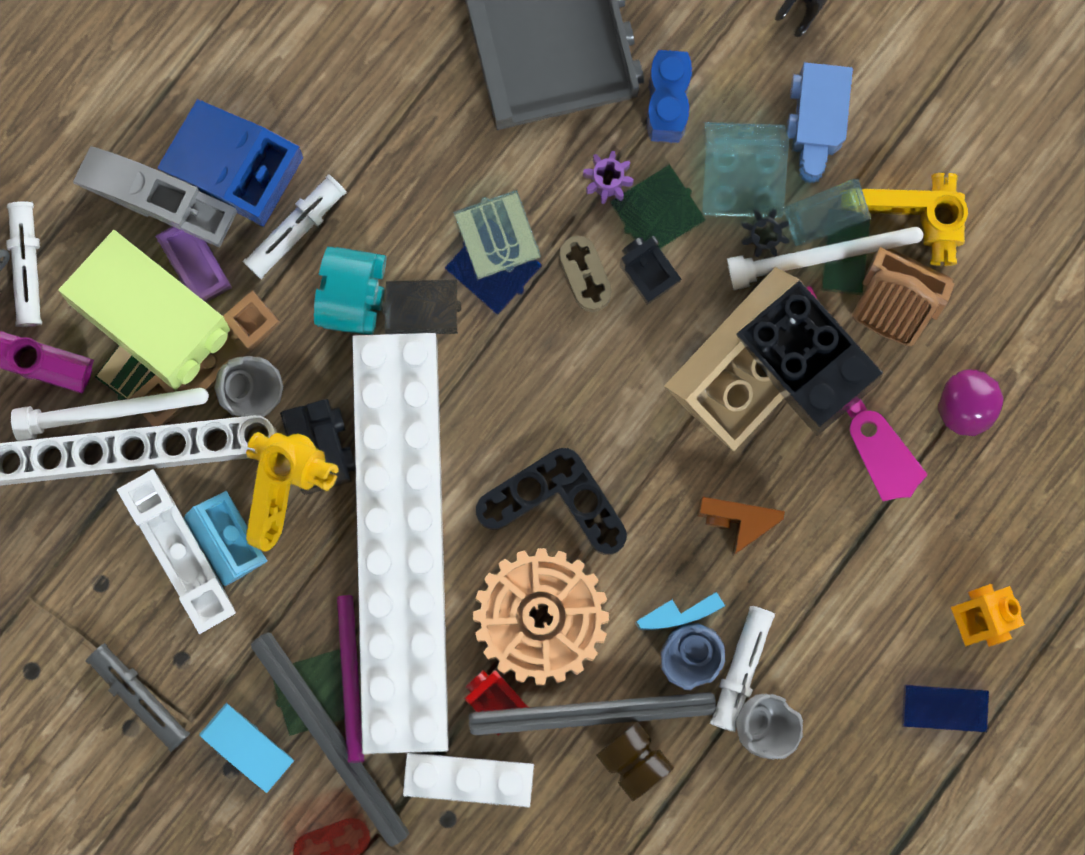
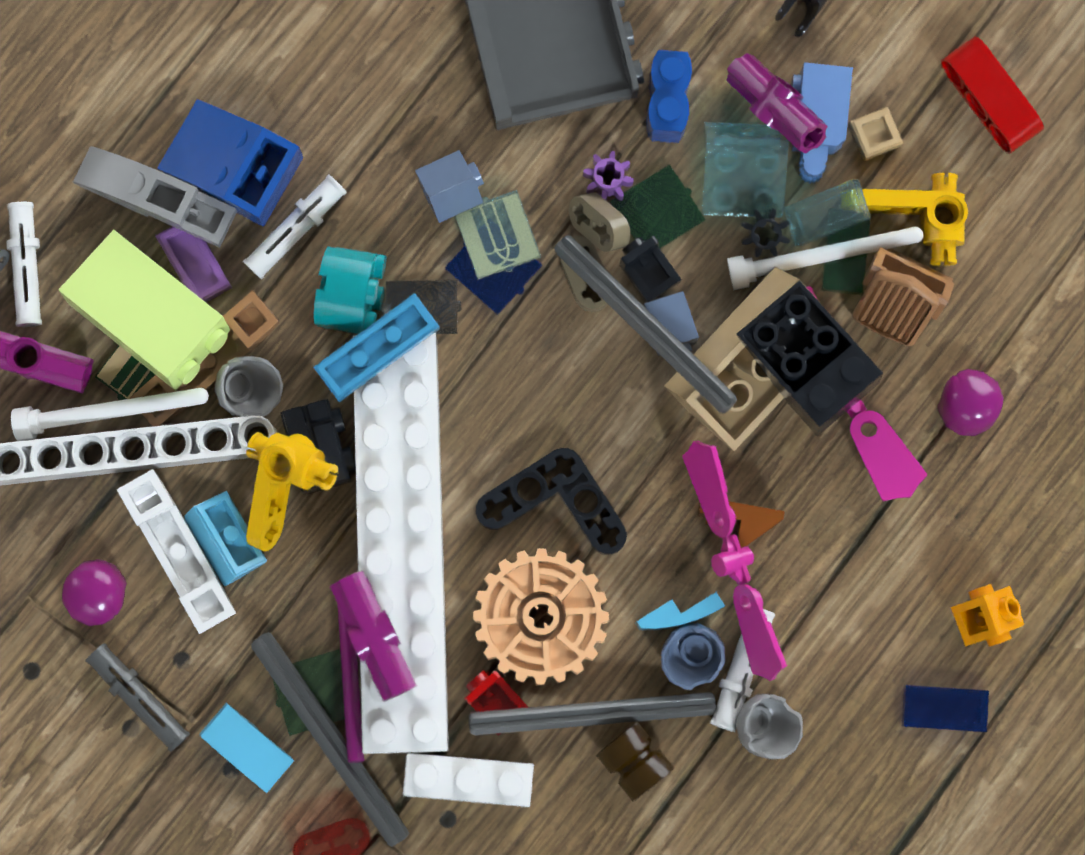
none -> magenta hair [62,559,127,626]
none -> dark azure tile [314,293,440,402]
none -> magenta piece [330,570,417,702]
none -> sand blue brick [415,150,484,223]
none -> dark grey axle [554,235,737,414]
none -> dark tan beam [569,192,630,252]
none -> sand blue brick [644,291,699,356]
none -> dark pink piece [682,440,787,681]
none -> magenta piece [726,53,828,154]
none -> tan tile [849,107,903,161]
none -> red beam [941,36,1044,154]

